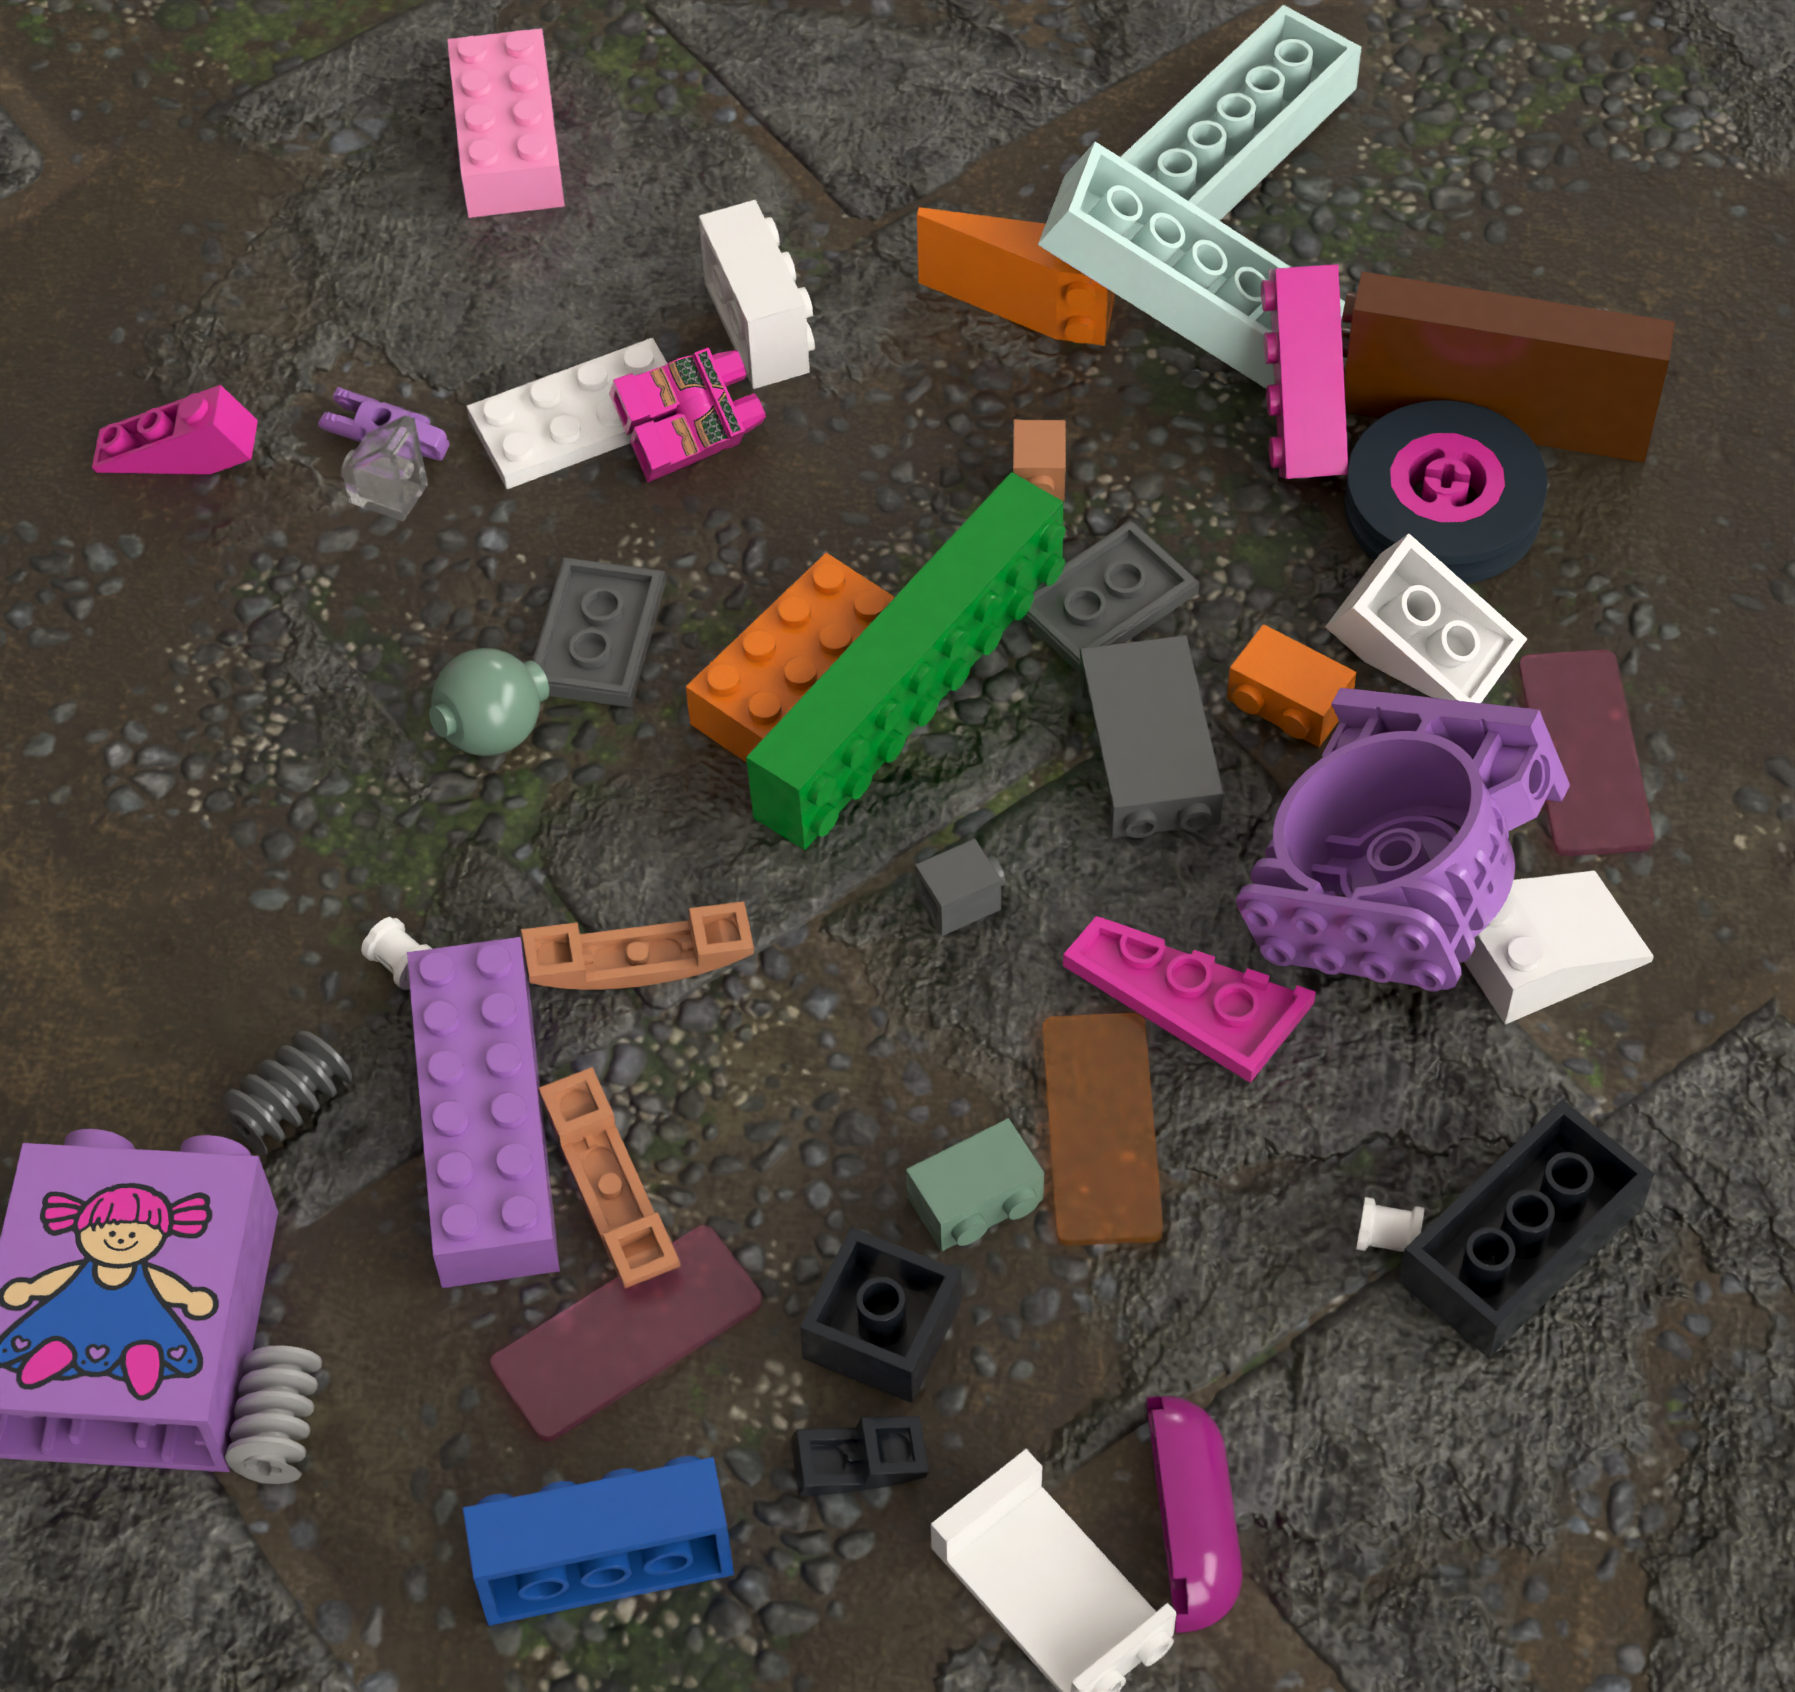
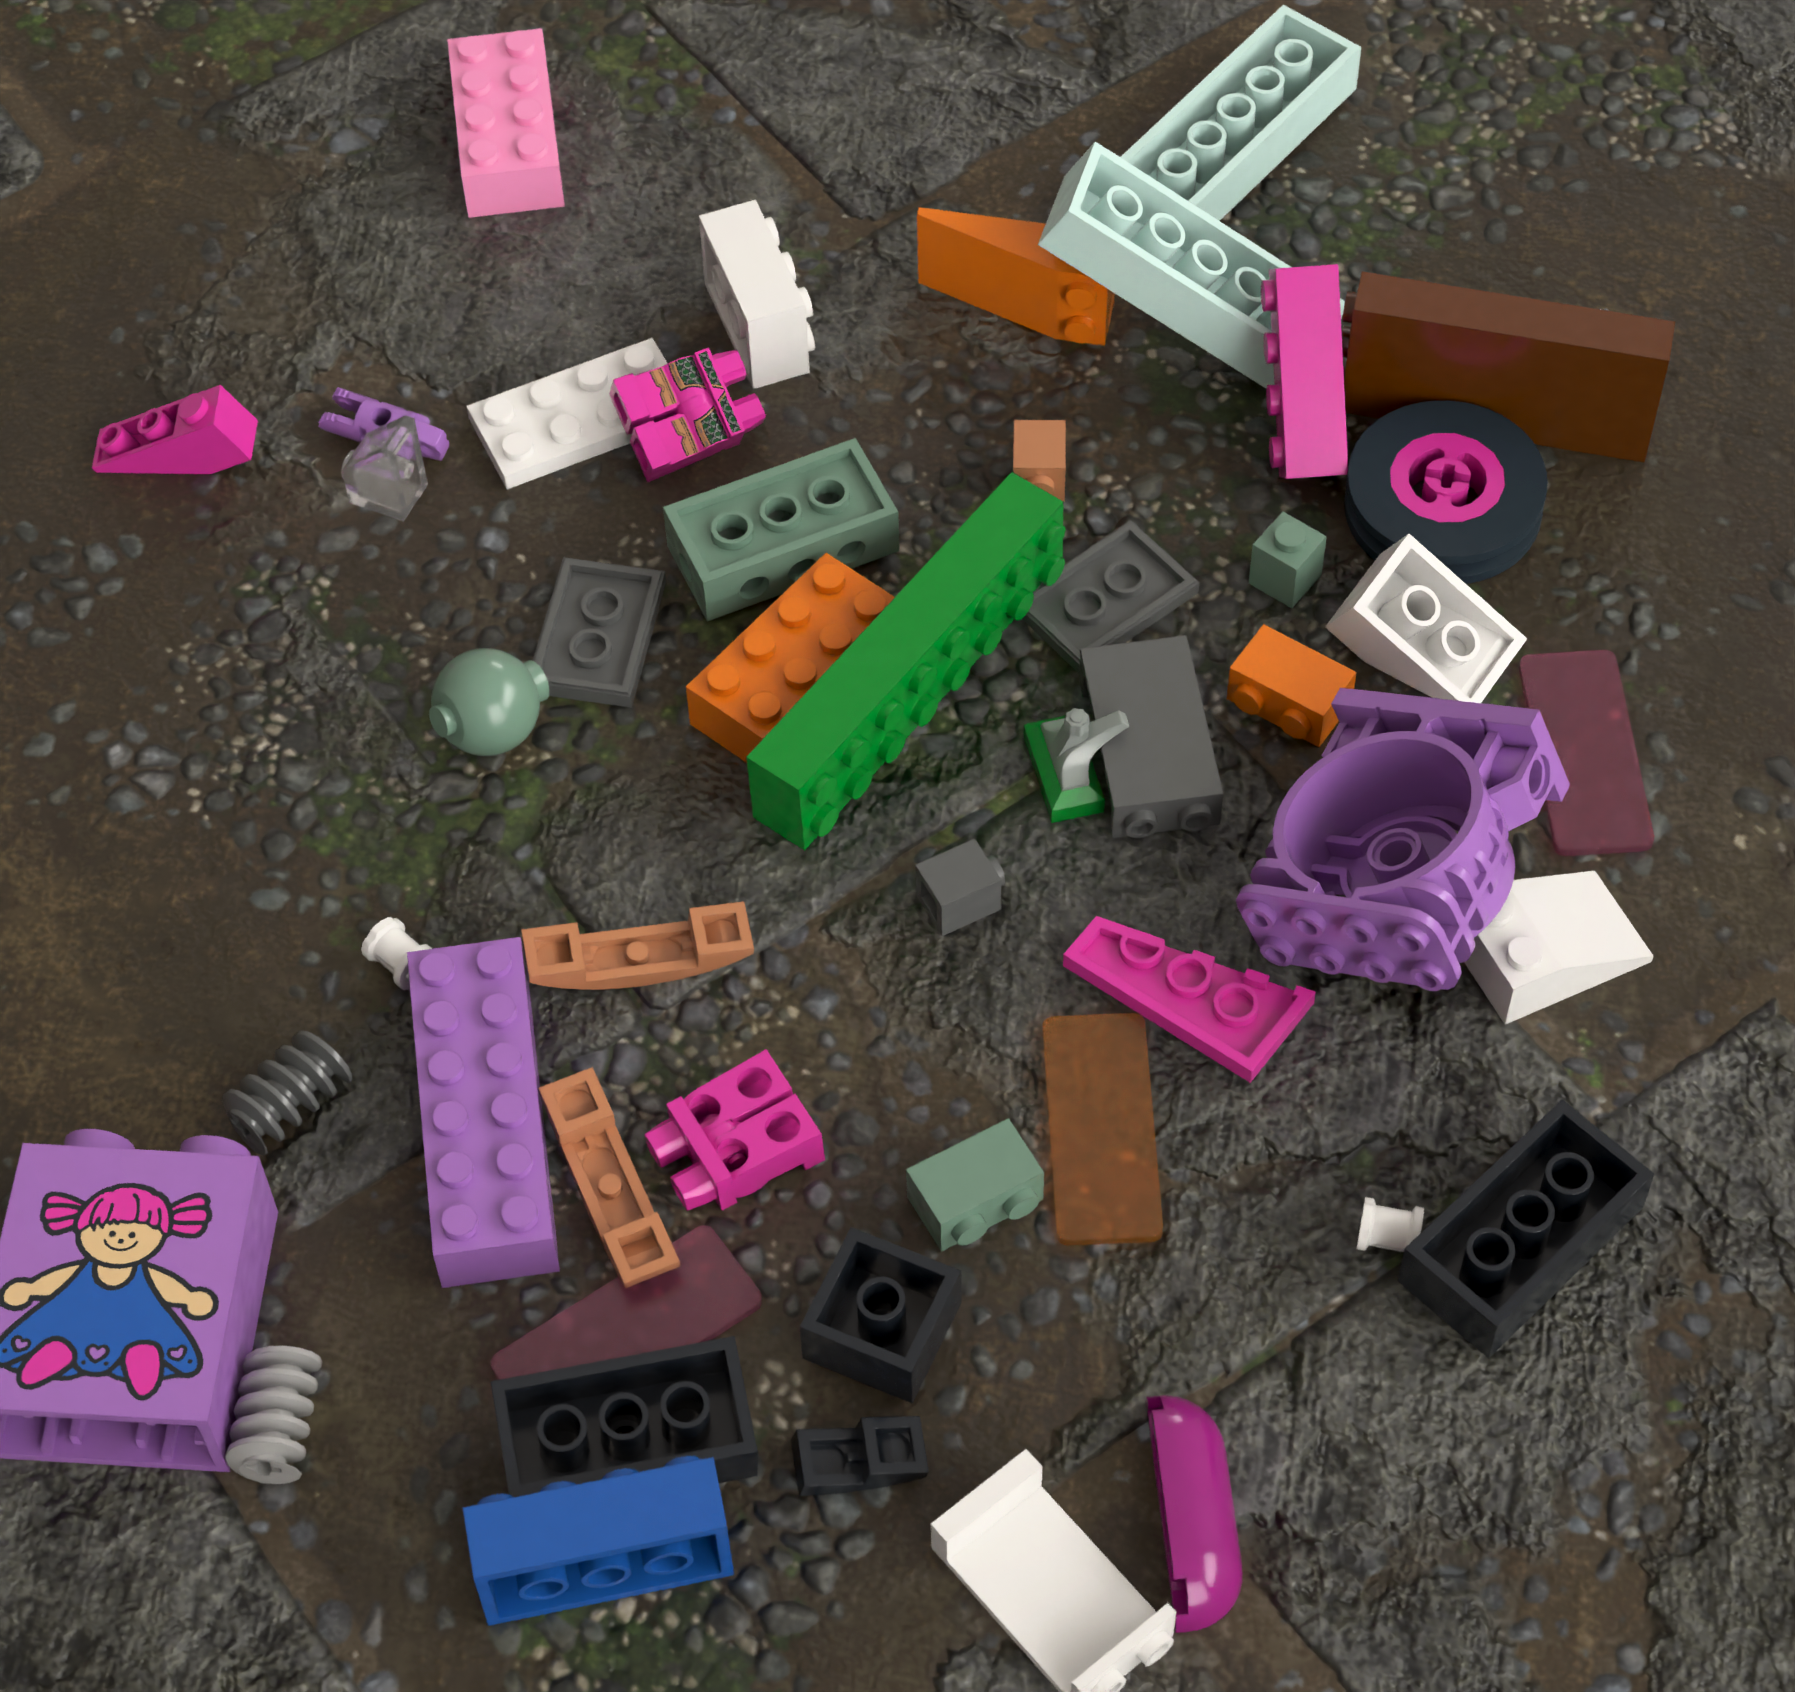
none -> black brick [490,1336,758,1497]
none -> dark pink hips [644,1049,825,1211]
none -> sand green brick [663,438,900,622]
none -> piece [1023,708,1129,823]
none -> sand green brick [1249,512,1327,608]

